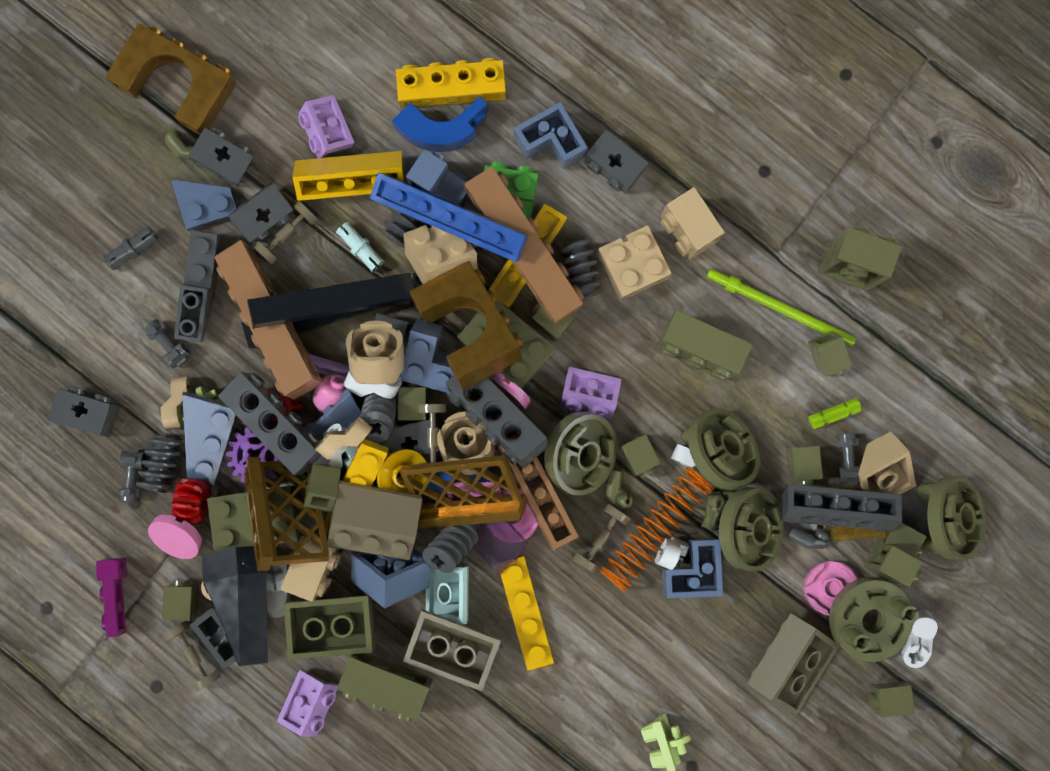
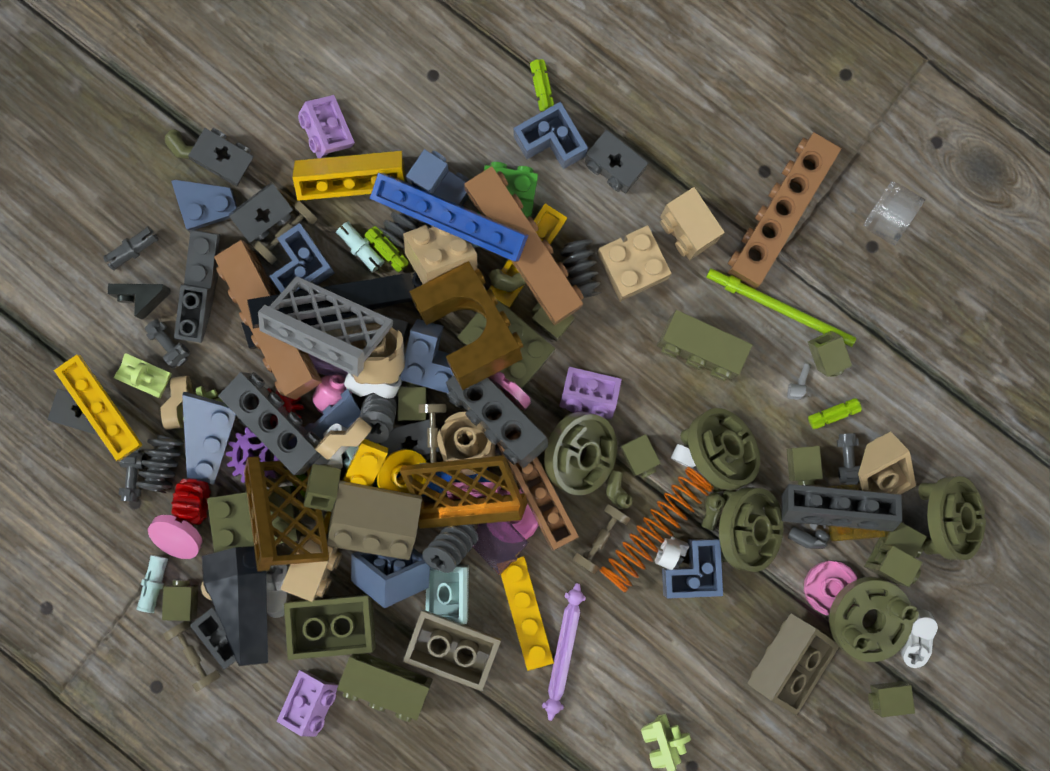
magenta plate [96,557,127,638] -> none
pearl gold arch [105,23,237,135] -> none
blue arch [392,97,488,152] -> none
yellow brick [396,58,506,109] -> none
olive brick [817,226,902,291] -> none
none -> yellow plate [54,354,143,461]
none -> pearl dark grey slope [108,283,170,320]
none -> yellowish green hips [114,353,172,398]
none -> light aqua pin [136,555,168,613]
none -> light grey fence [258,276,393,377]
none -> sand blue brick [270,223,335,293]
none -> lime axle [365,226,409,273]
none -> olive arm [489,269,526,292]
none -> lime axle [530,59,554,112]
none -> lavender wheel [542,583,586,721]
none -> medium nougat brick [727,132,842,289]
none -> light grey hand [787,364,811,400]
none -> clear brick [863,181,926,246]

